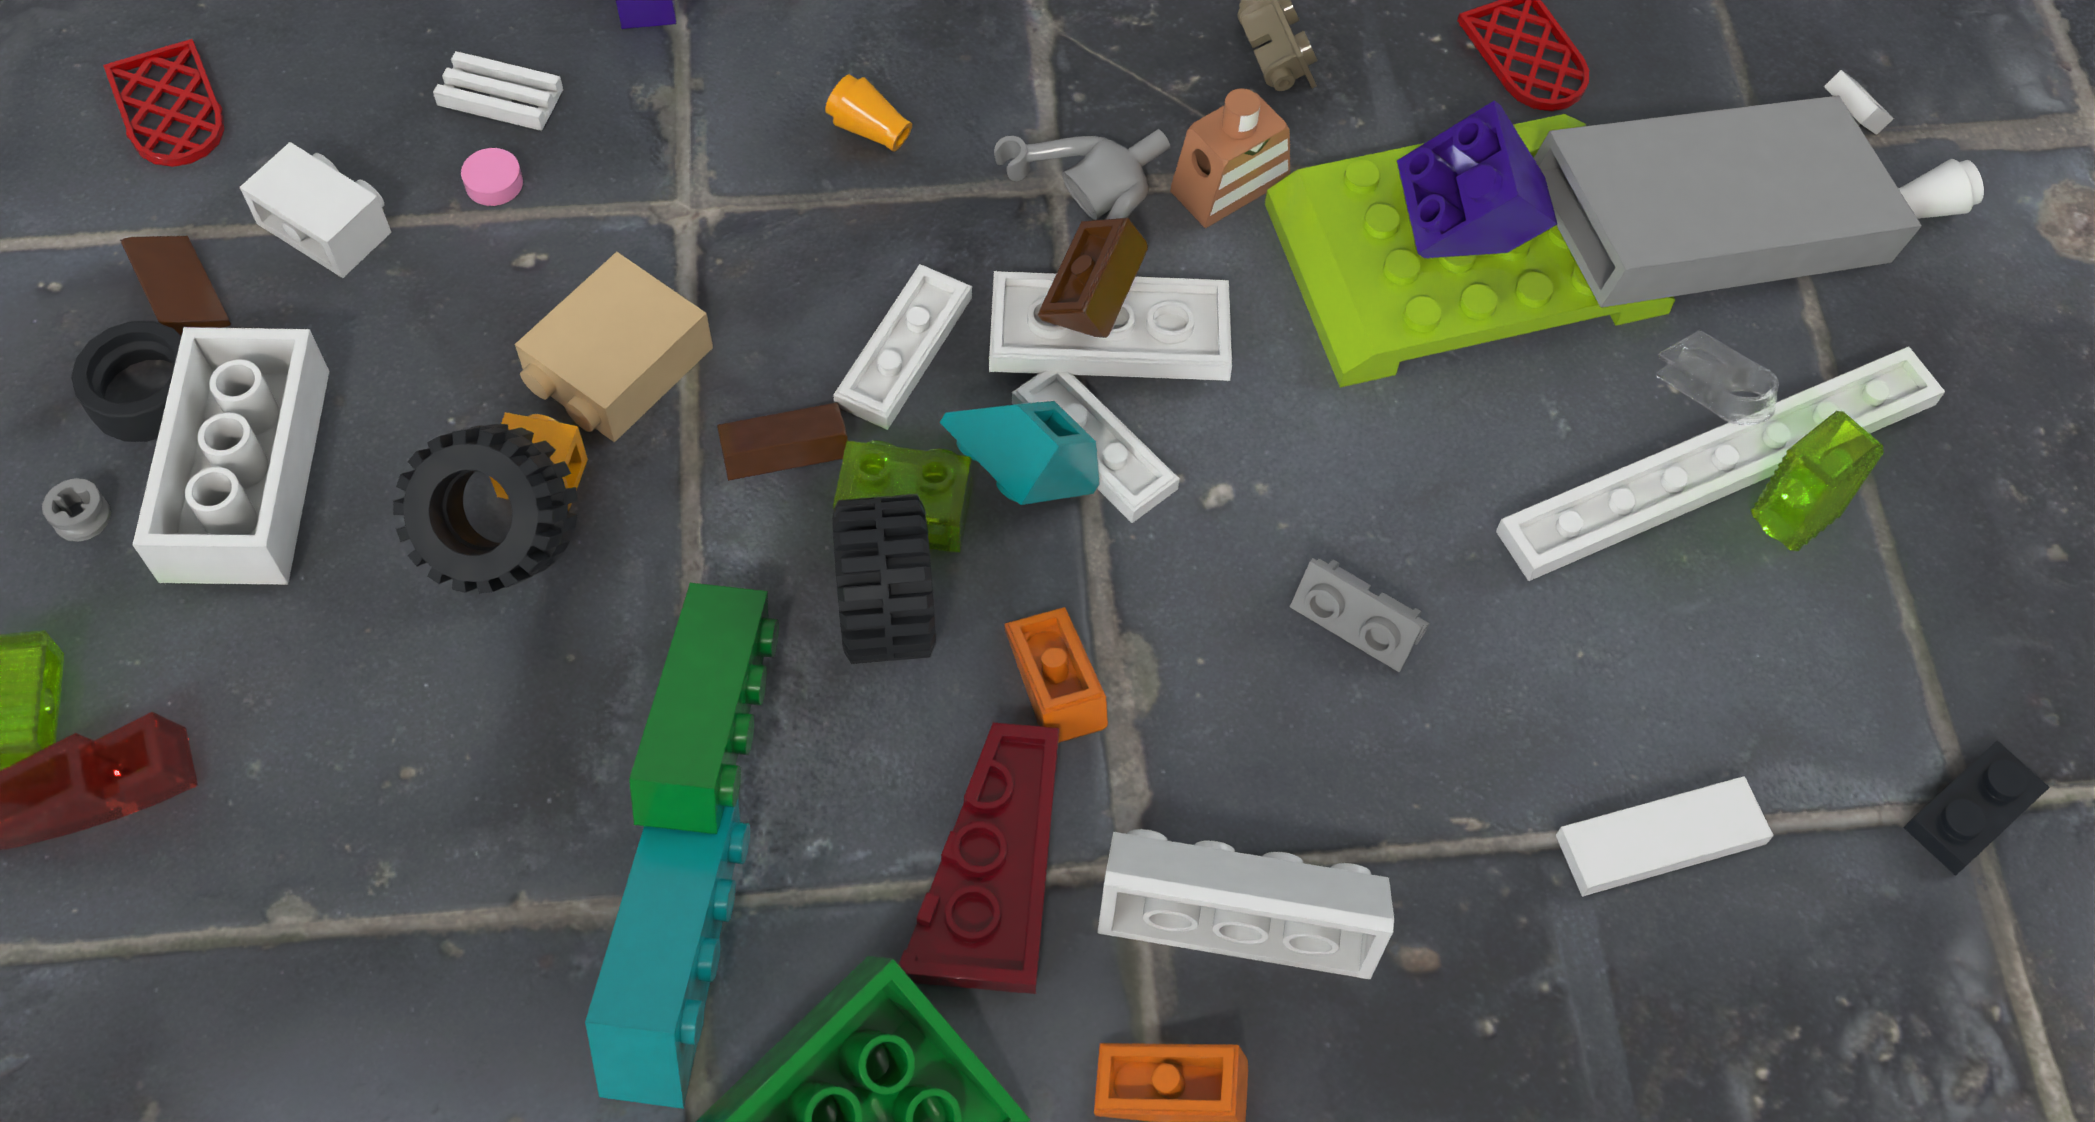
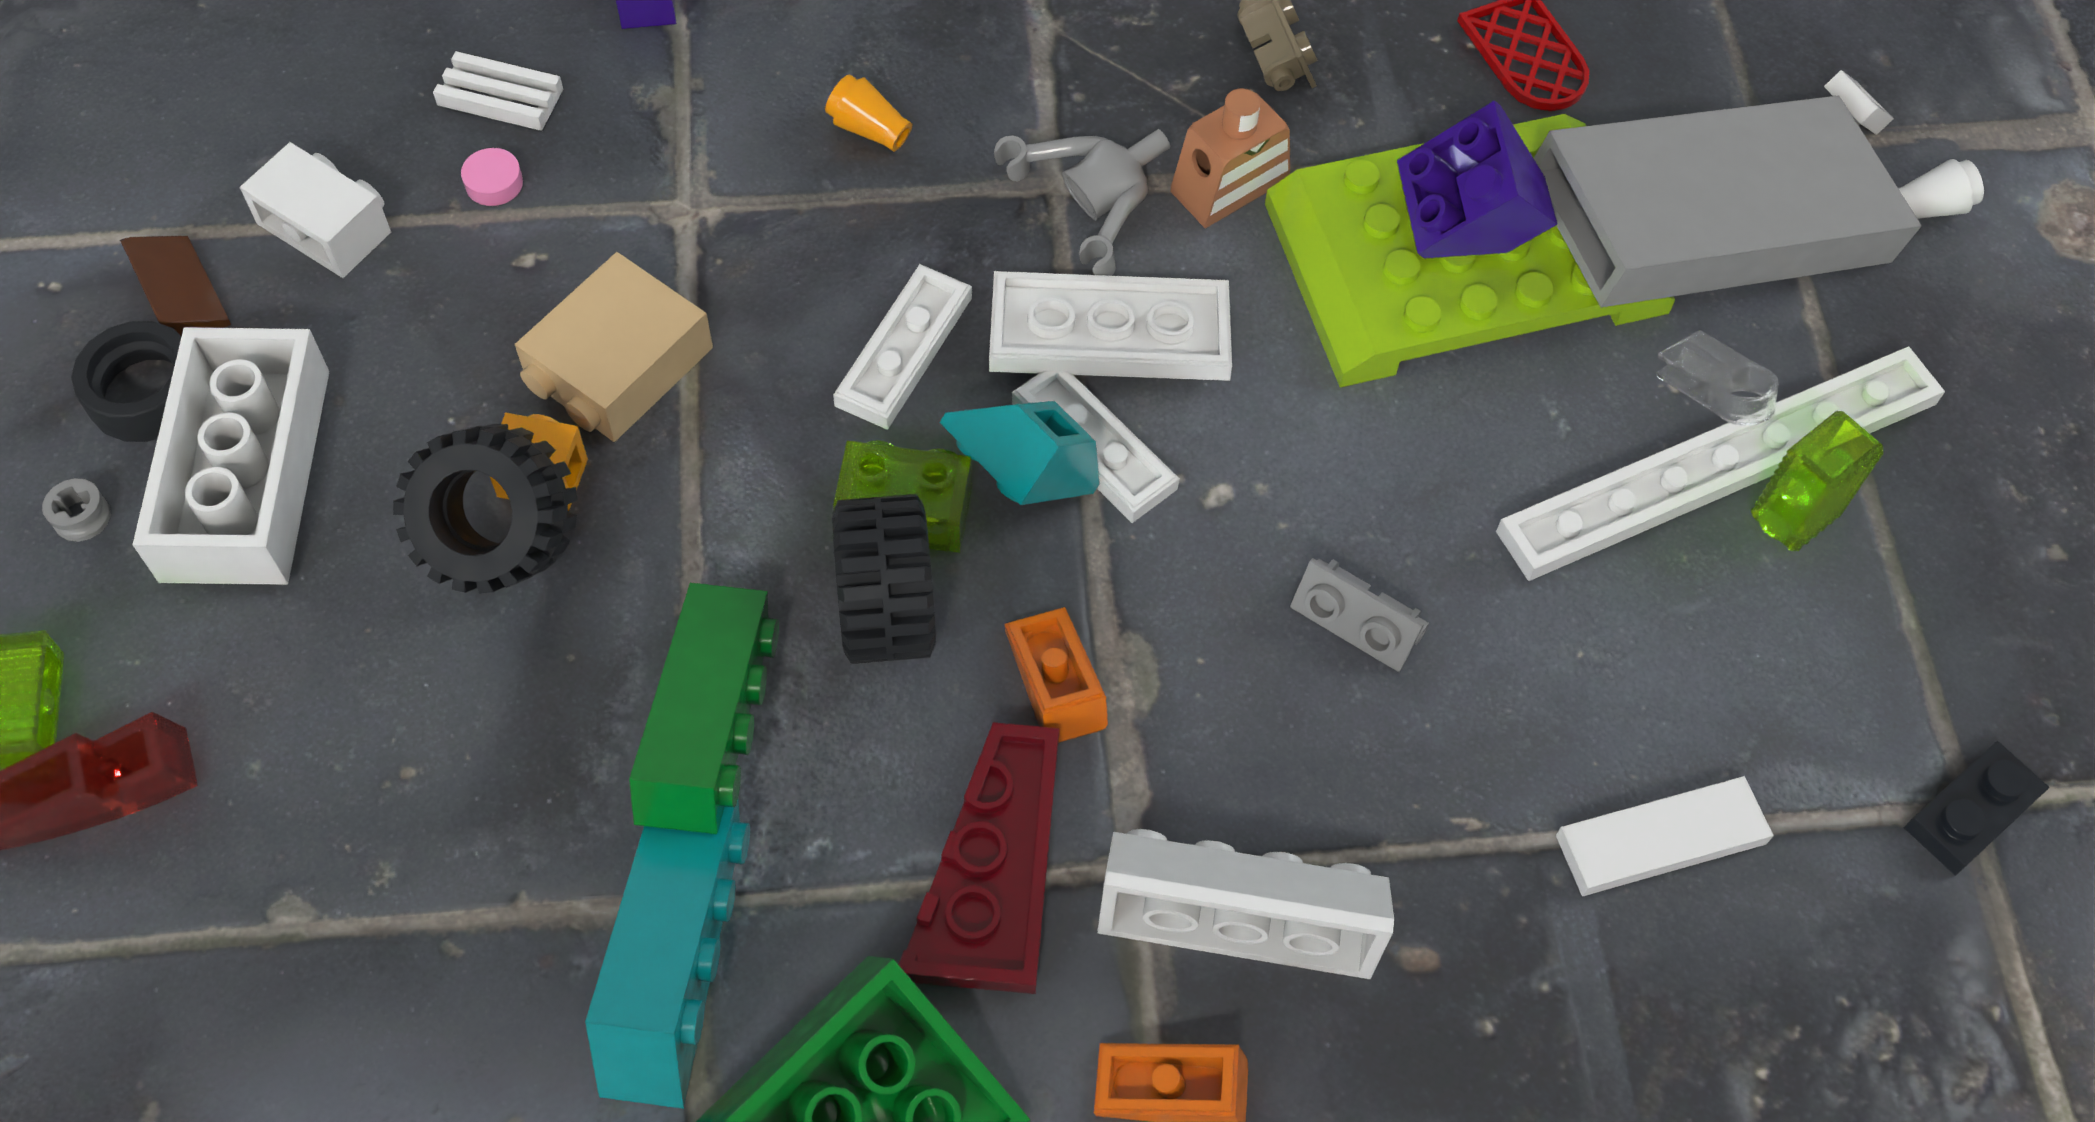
red window [103,39,225,167] -> none
reddish brown slope [717,402,850,481] -> none
reddish brown slope [1038,218,1148,338] -> none

